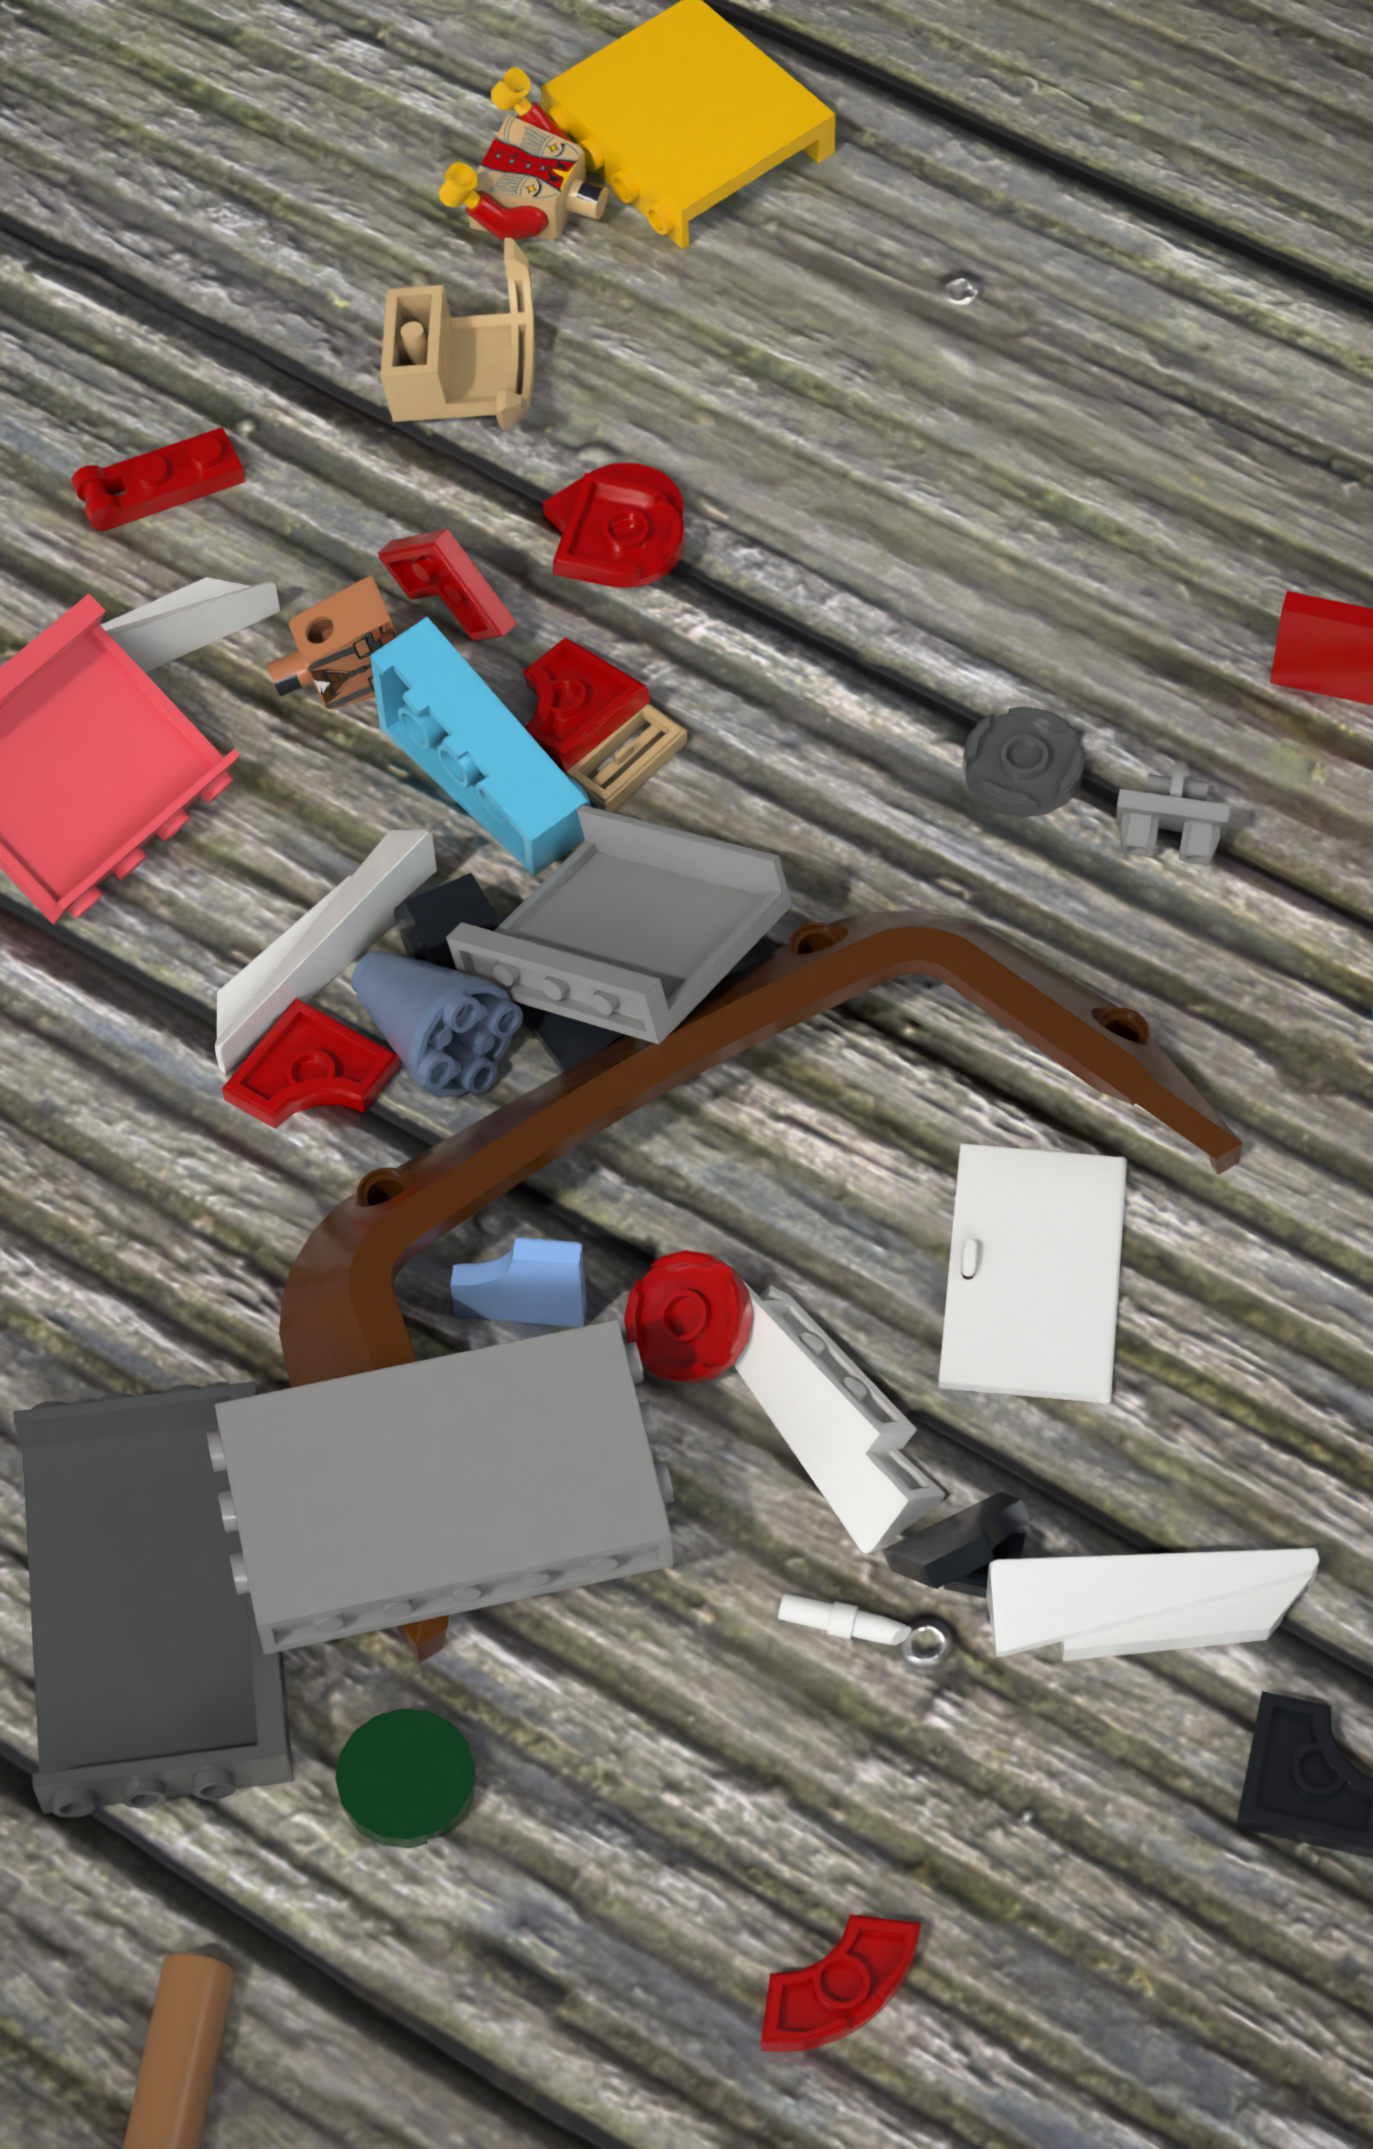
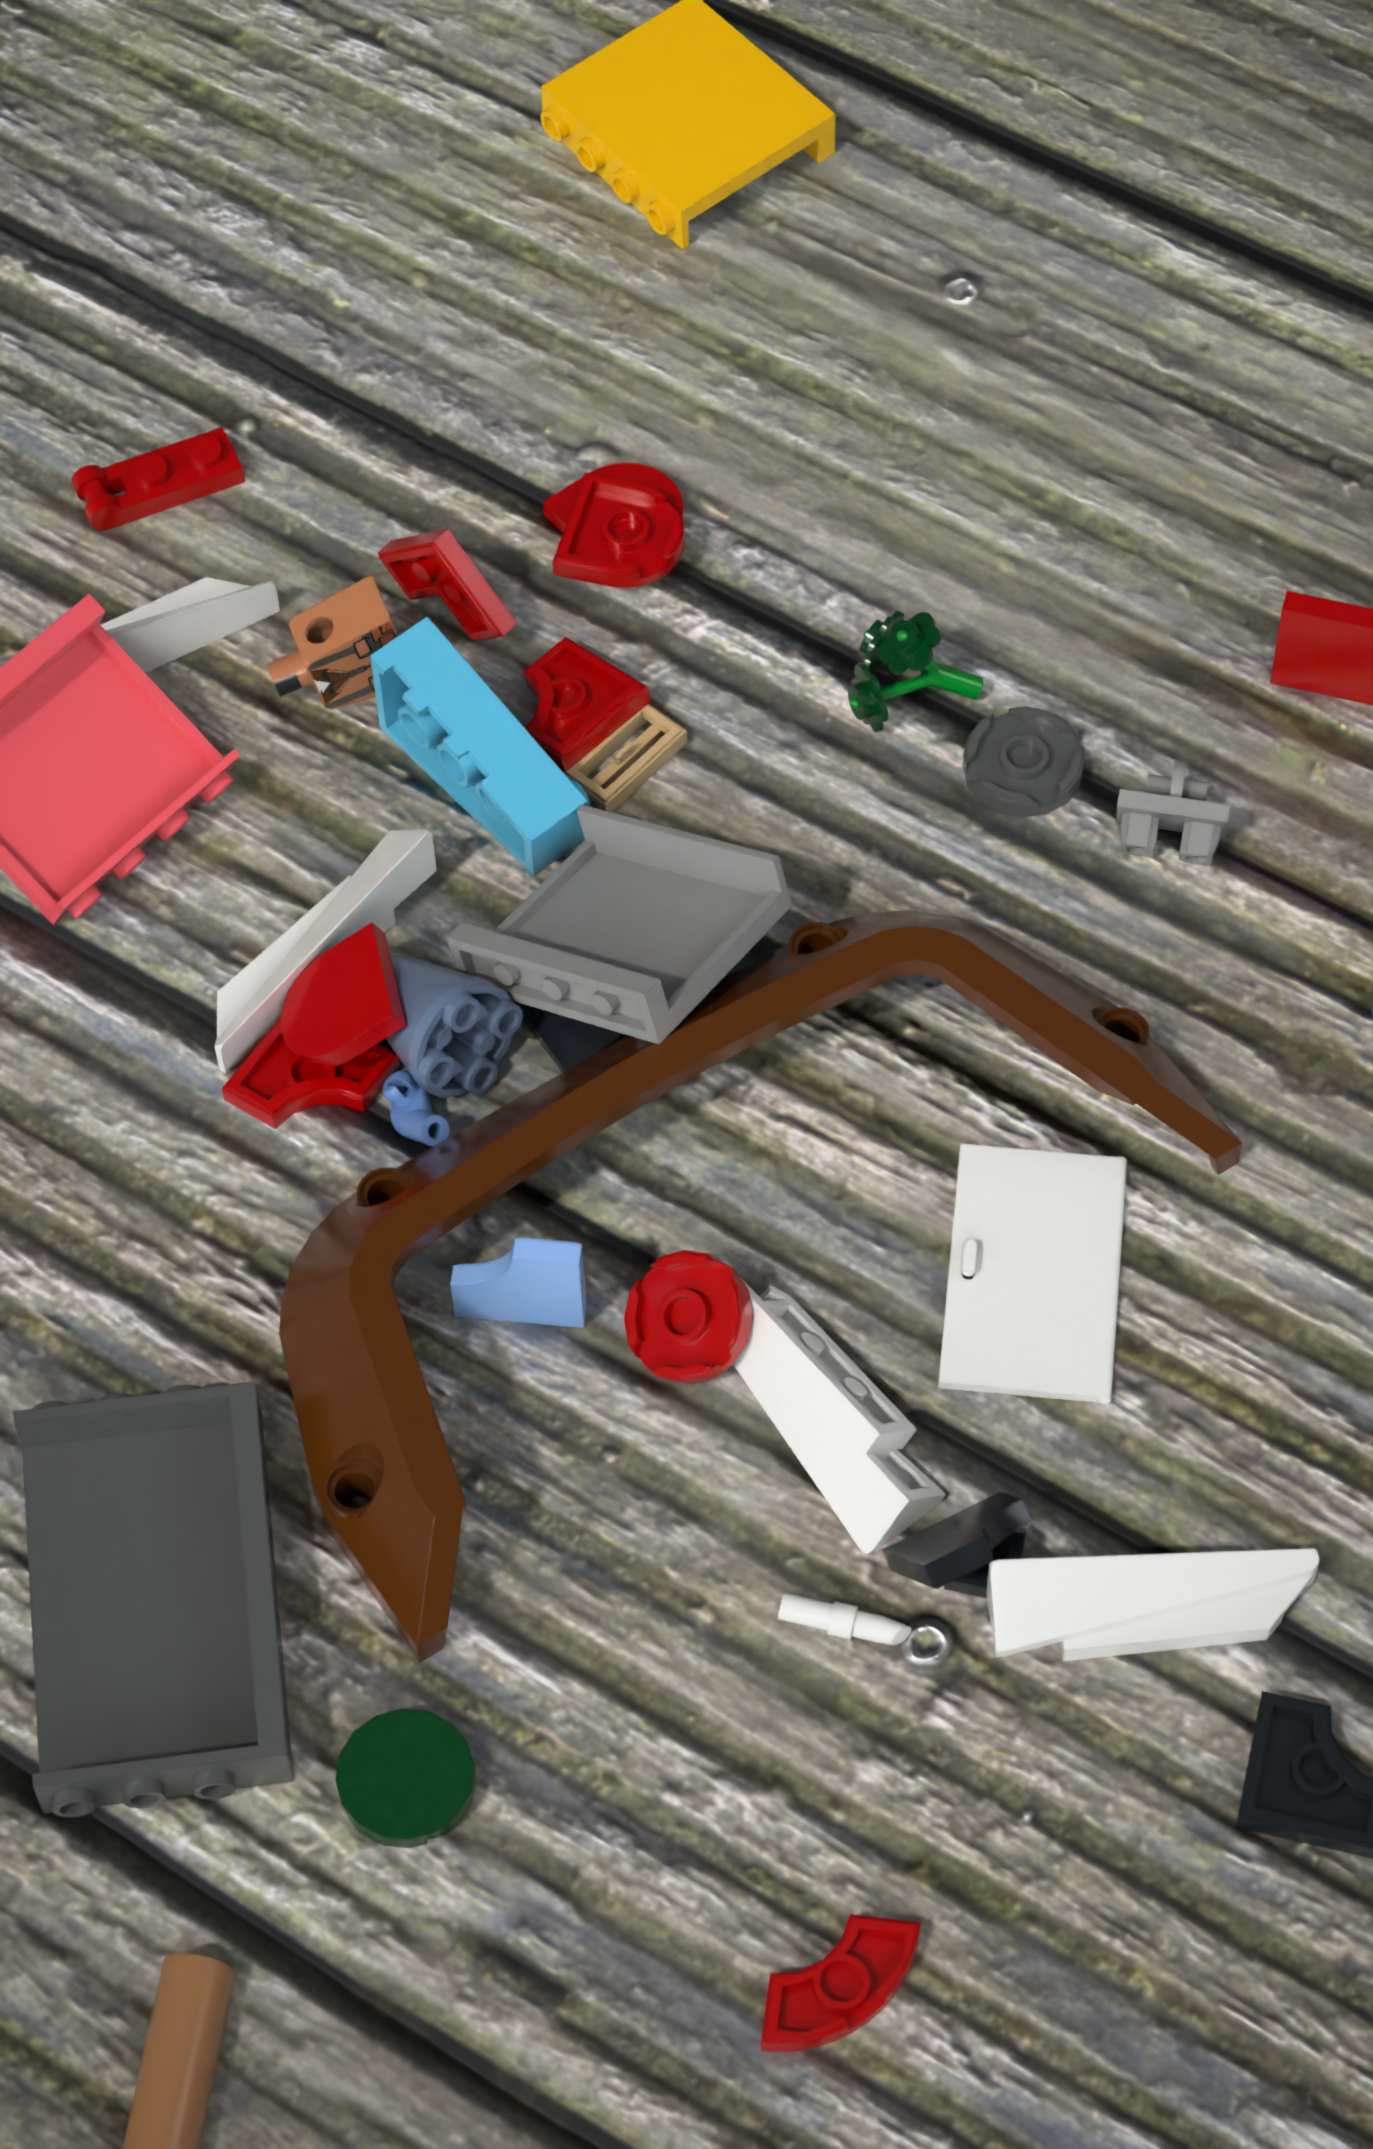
light grey panel [206,1319,674,1655] -> none
tan piece [380,237,535,431] -> none
black brick [400,873,499,971] -> none
torso [439,67,608,241] -> none
none -> red tile [281,922,406,1066]
none -> medium blue arm [383,1071,450,1146]
none -> dark green plant [848,610,983,733]

